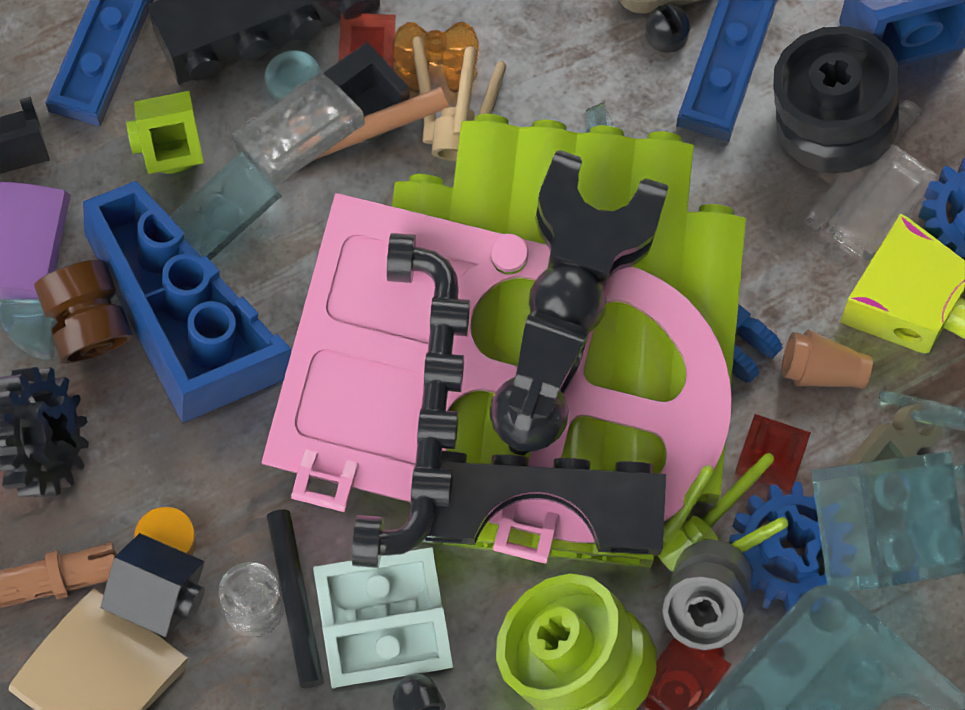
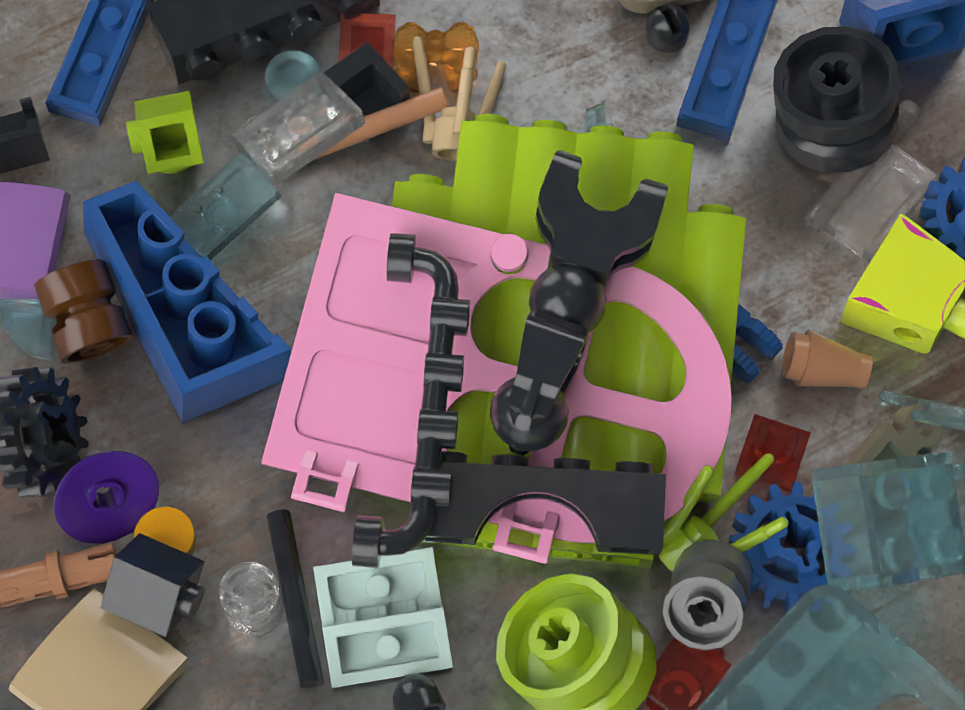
none -> dark purple piece [54,451,159,544]

